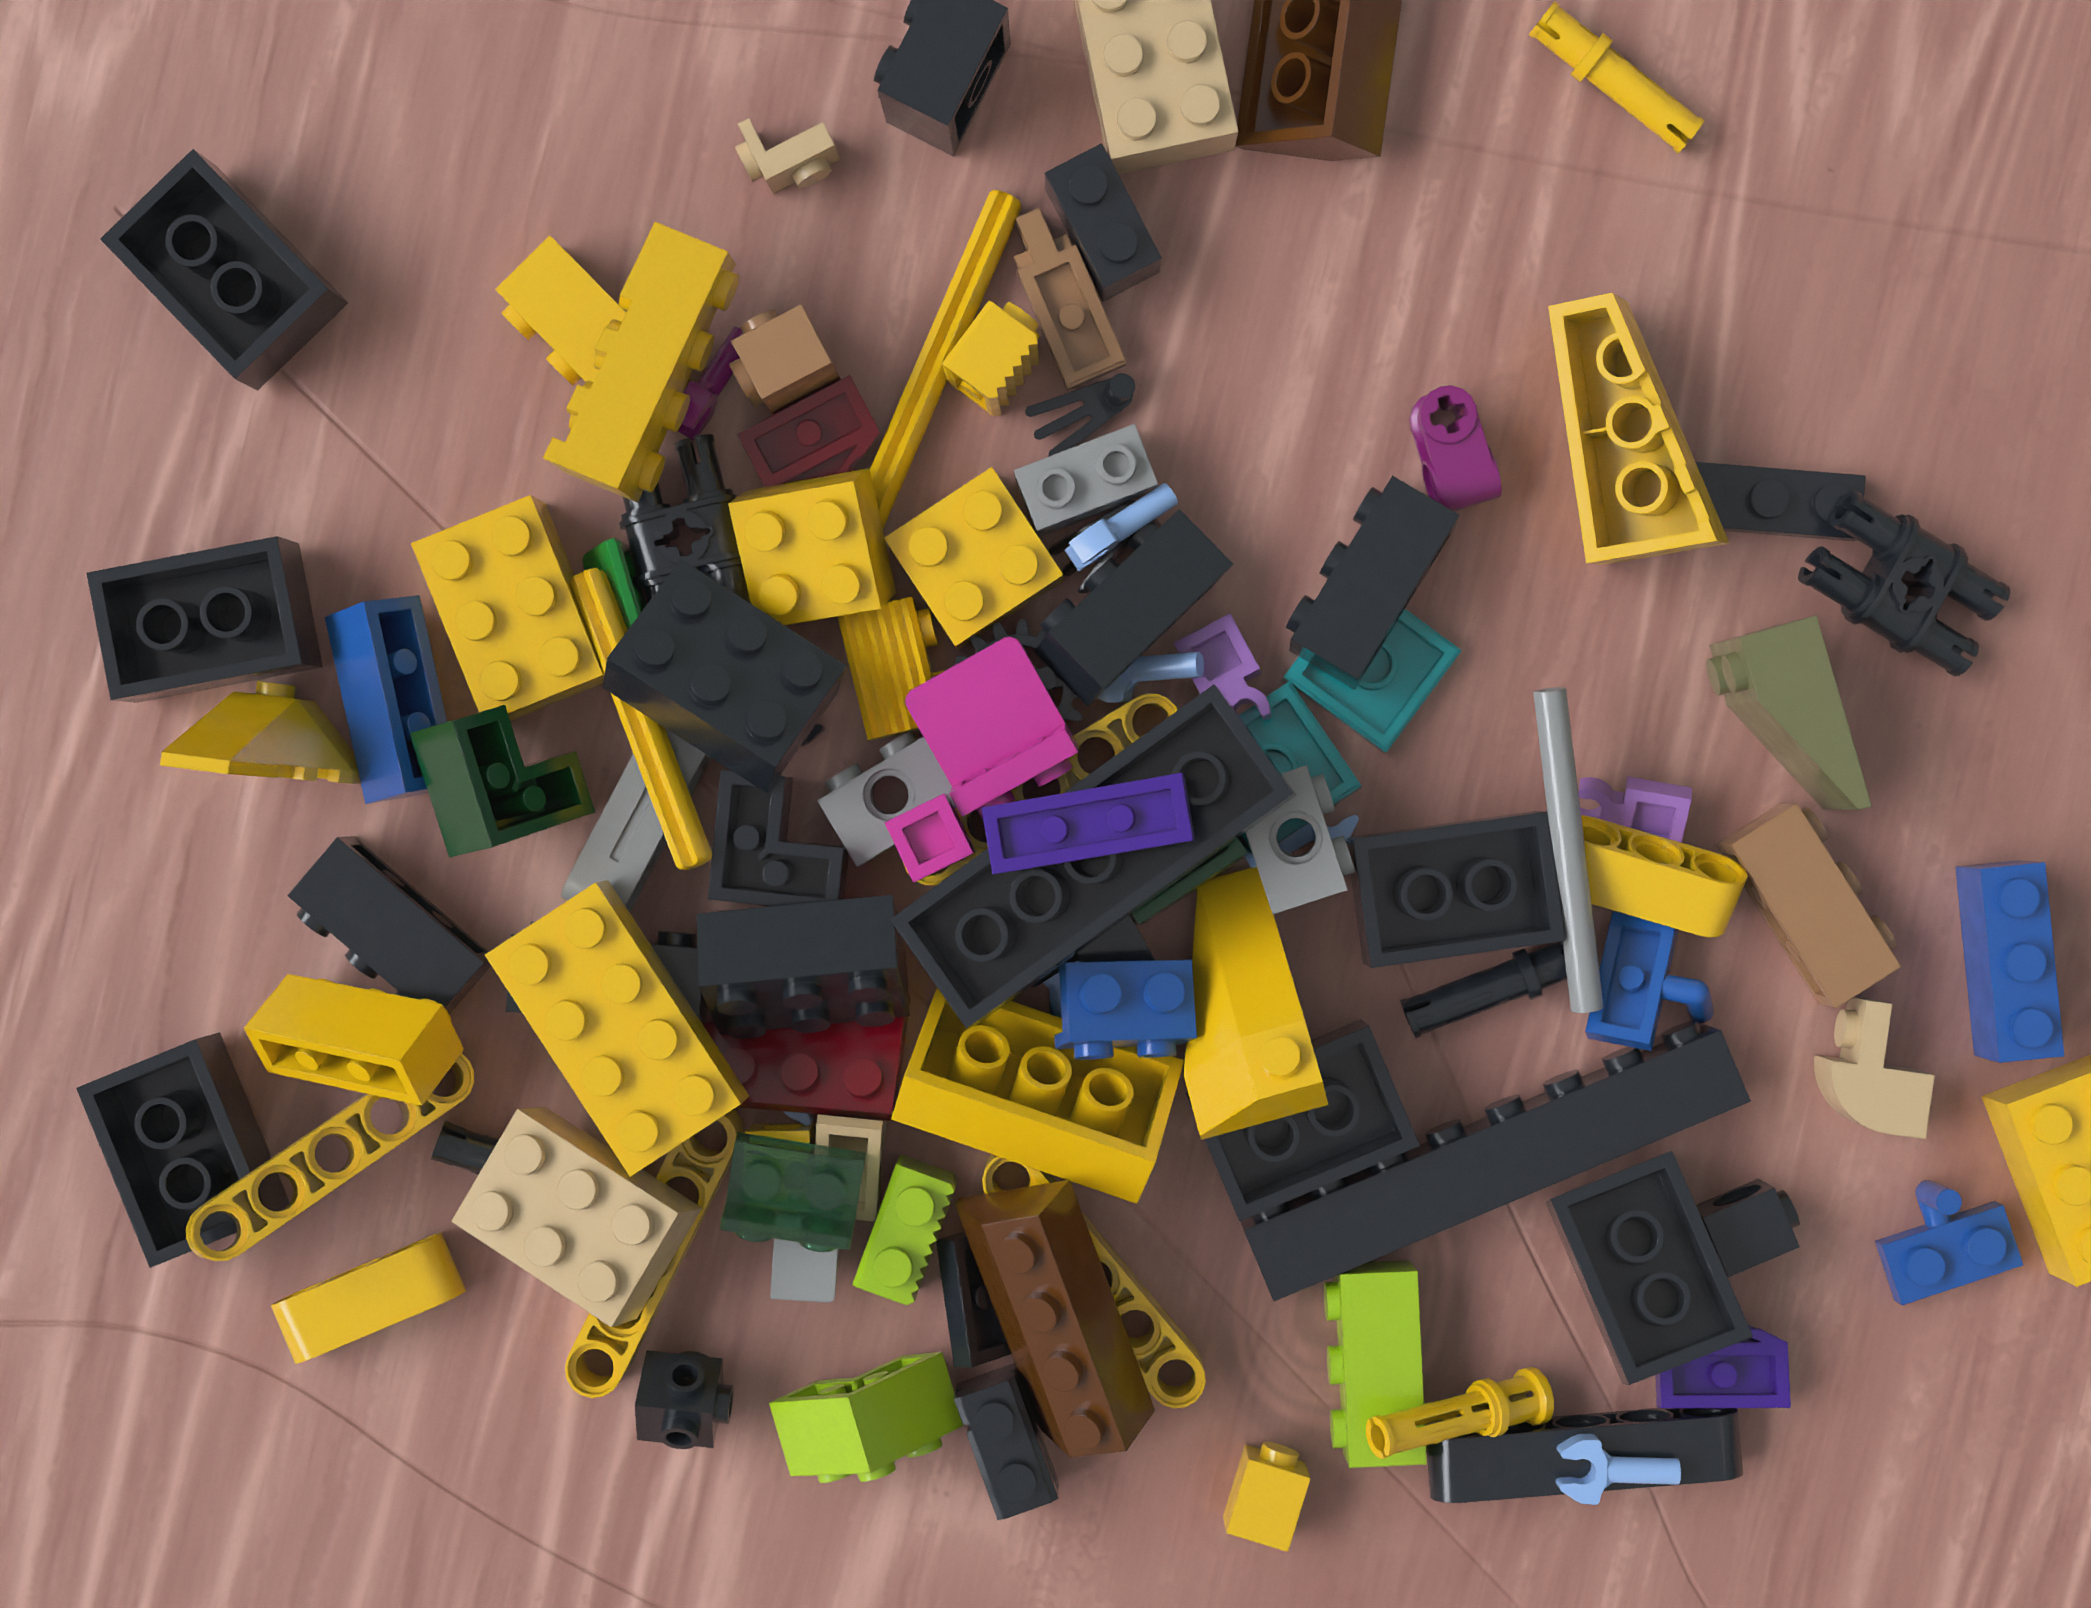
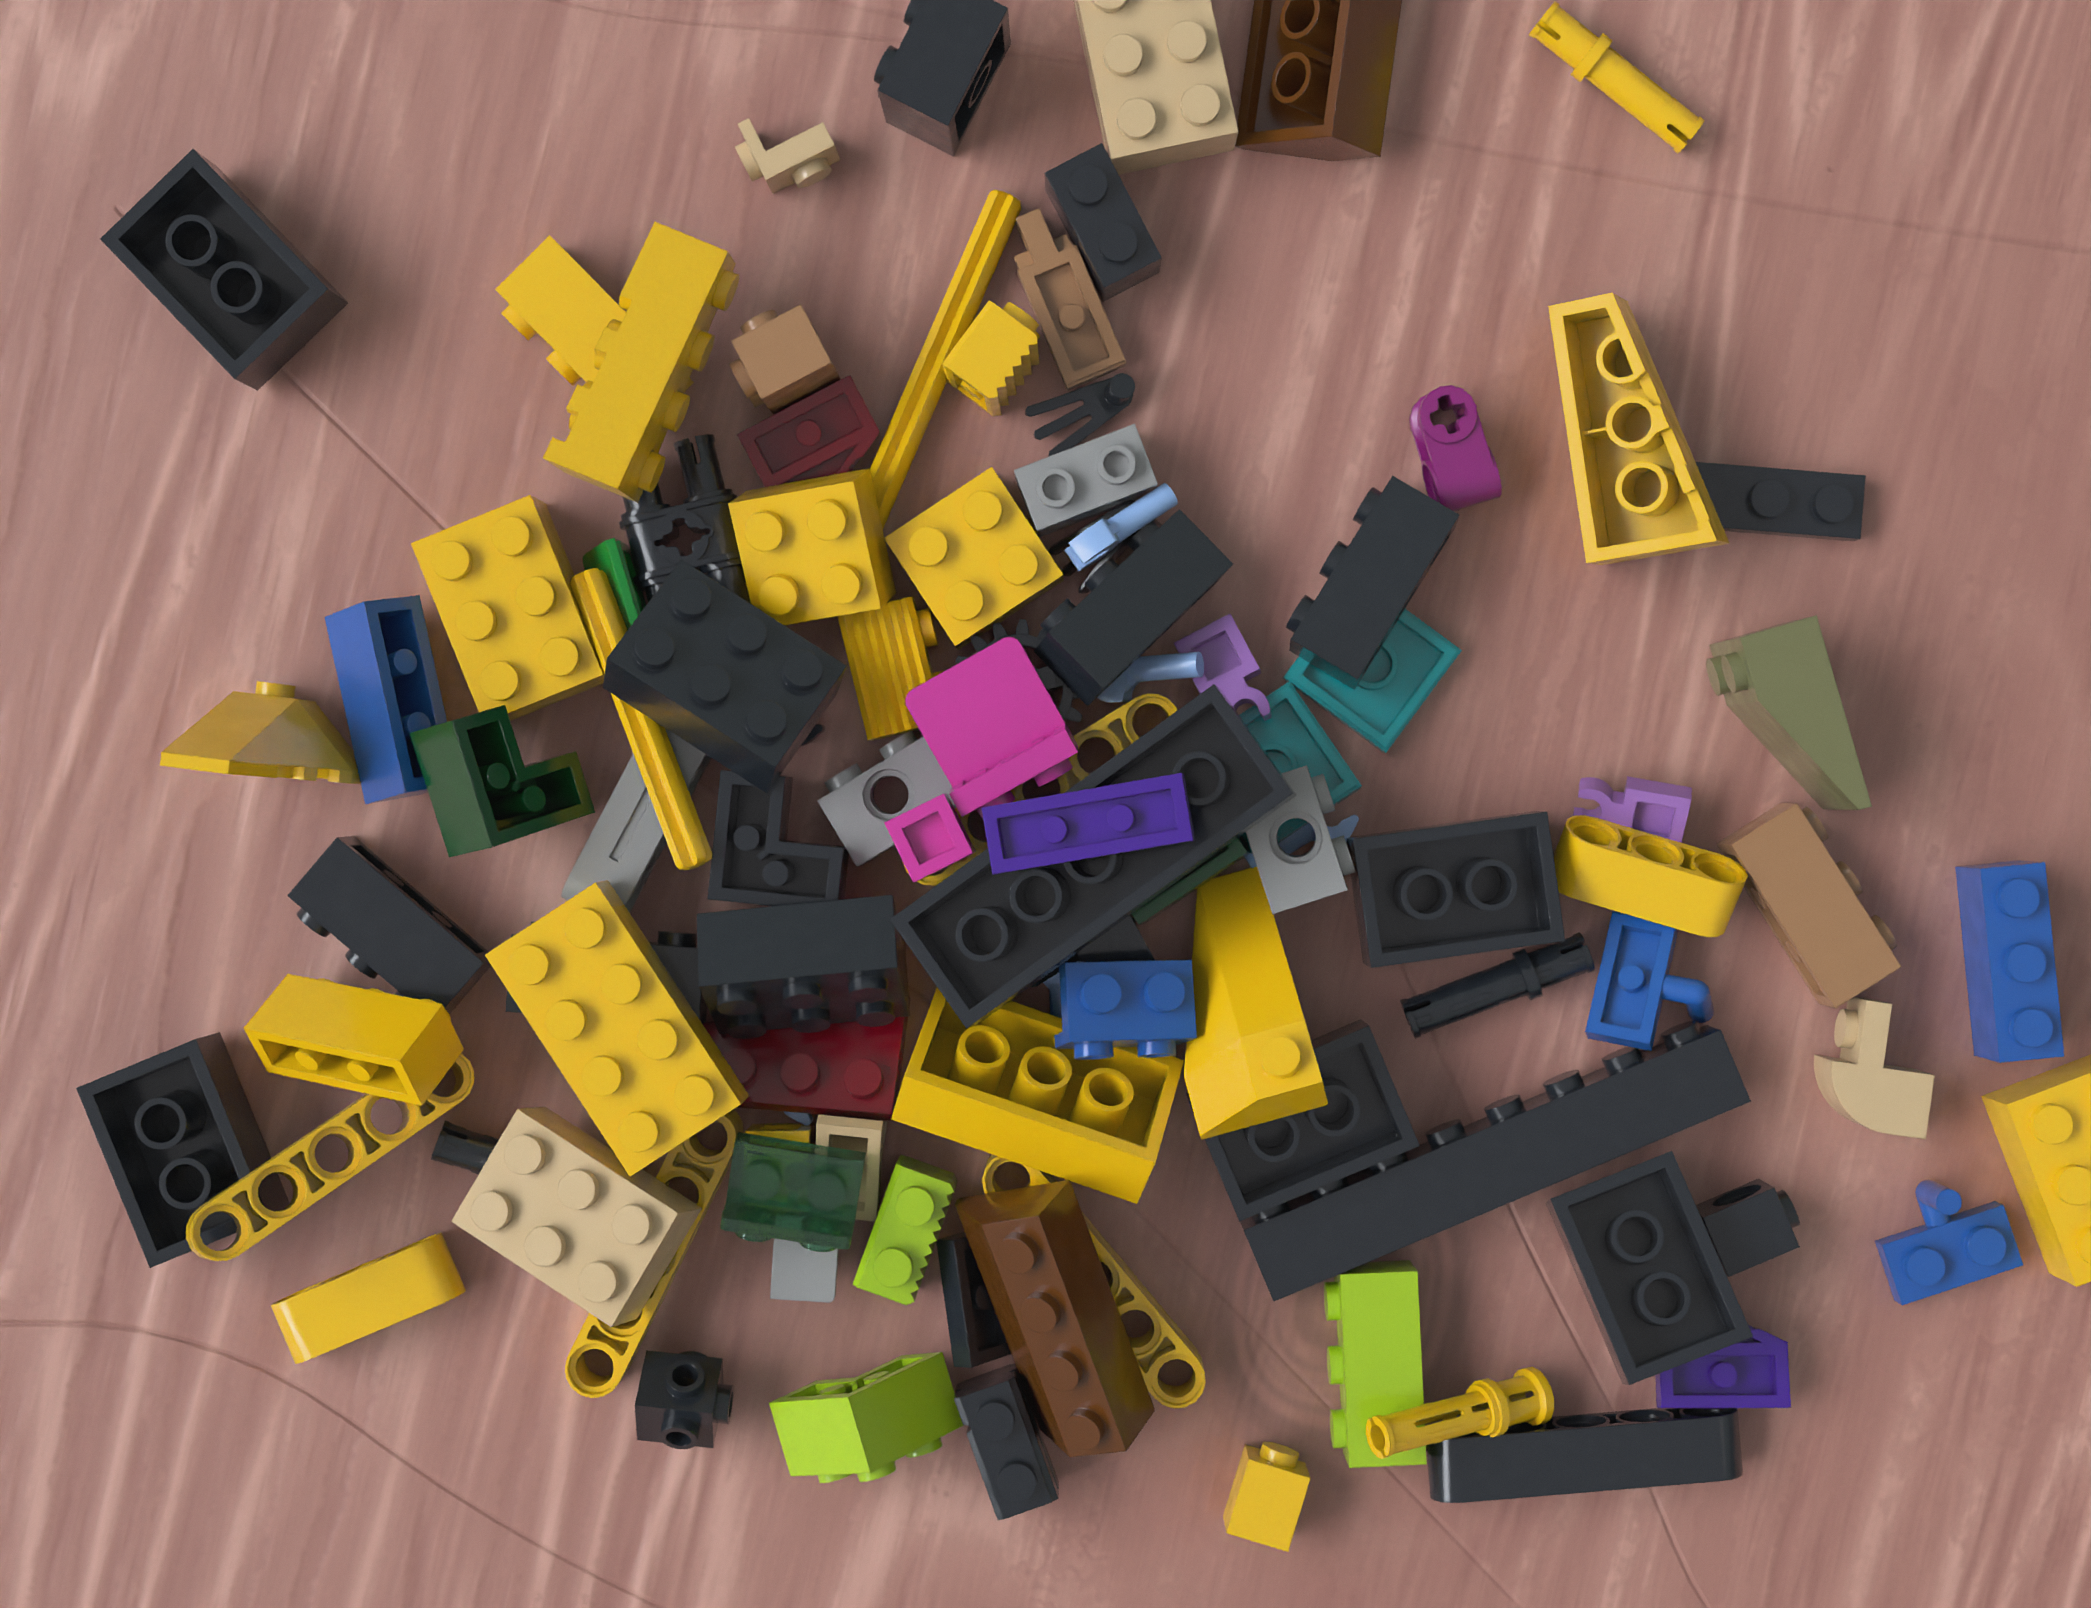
black brick [86,536,323,703] -> none
magenta bar [678,327,743,441] -> none
light grey piece [1533,687,1604,1013] -> none
light blue bar [1556,1434,1681,1505] -> none
black pin [1798,490,2010,677] -> none

